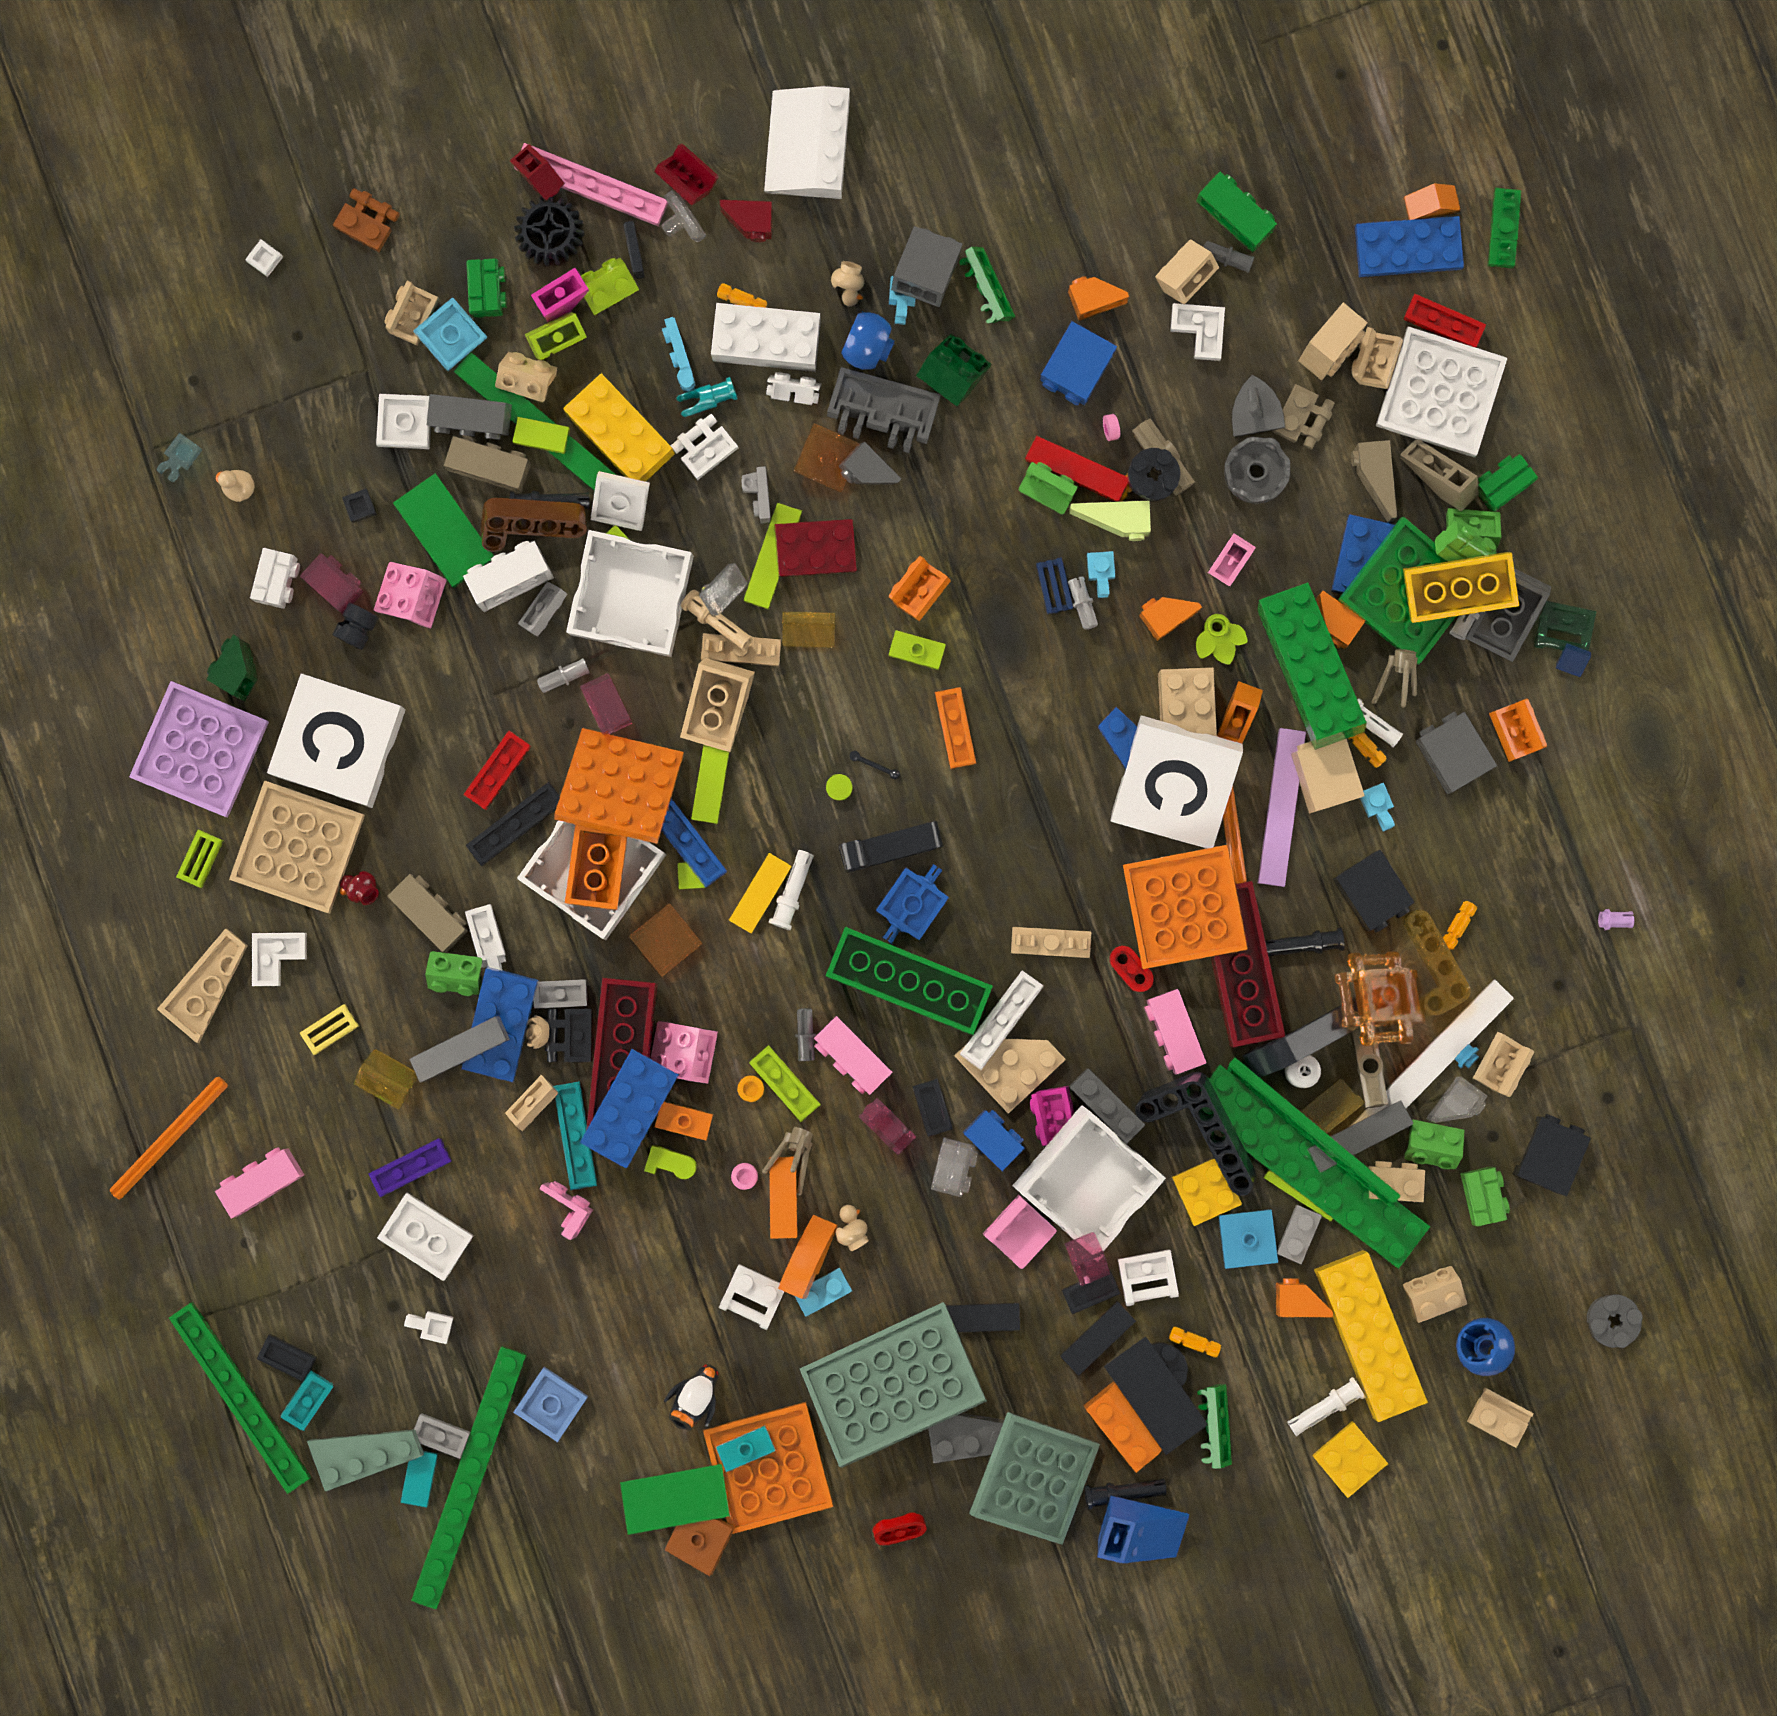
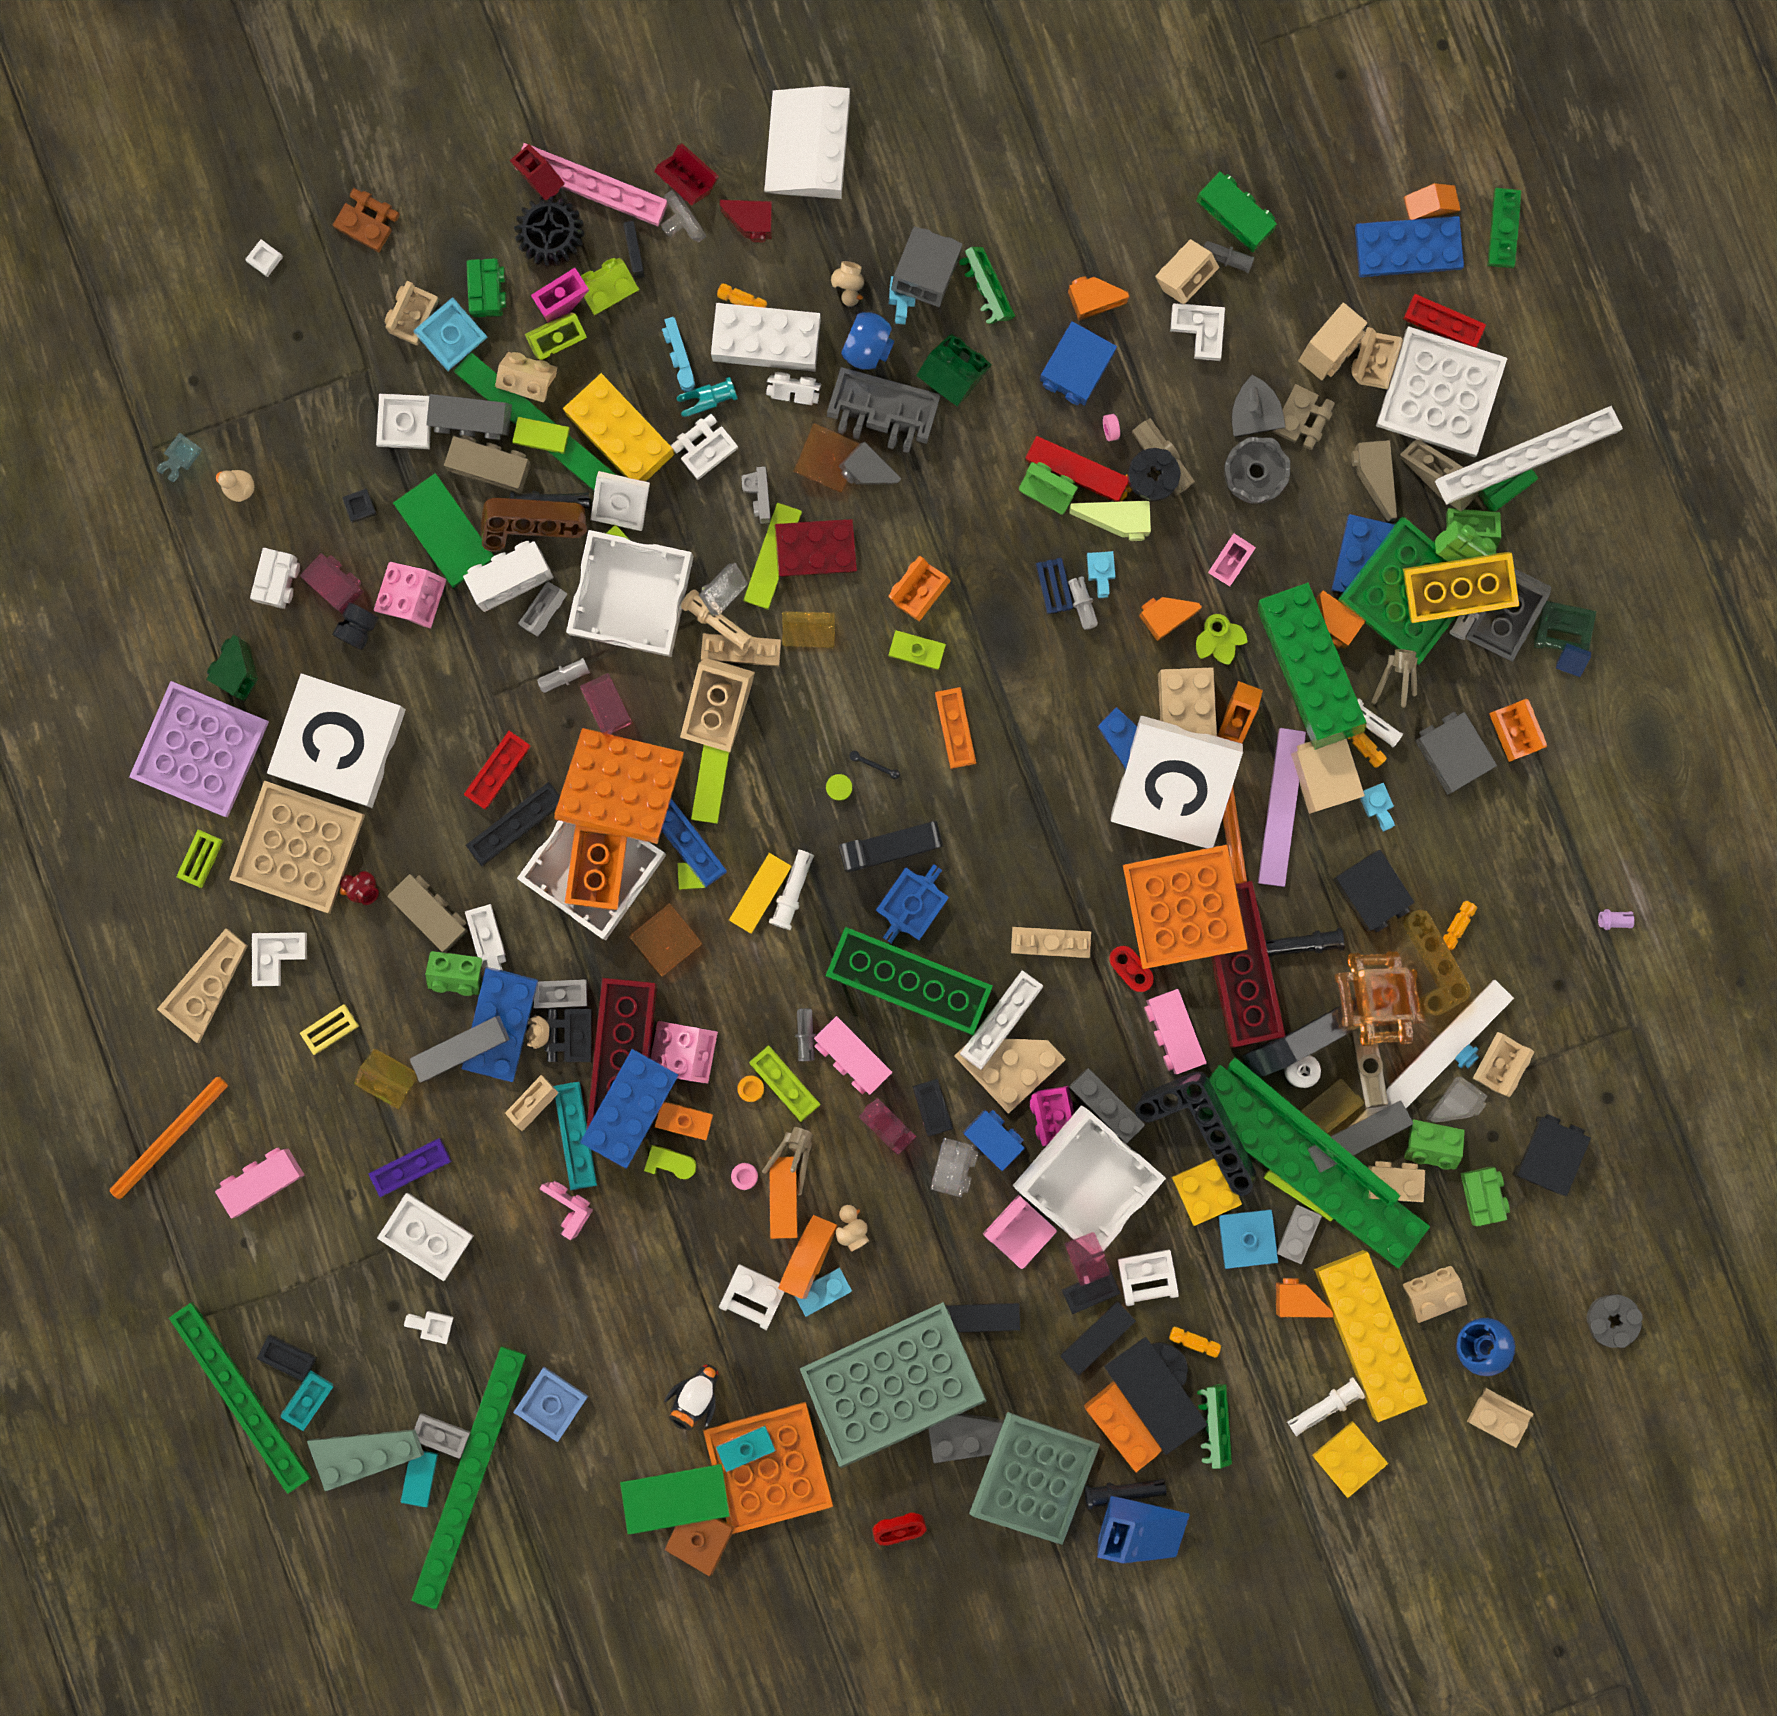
none -> white tile [1435,406,1623,505]

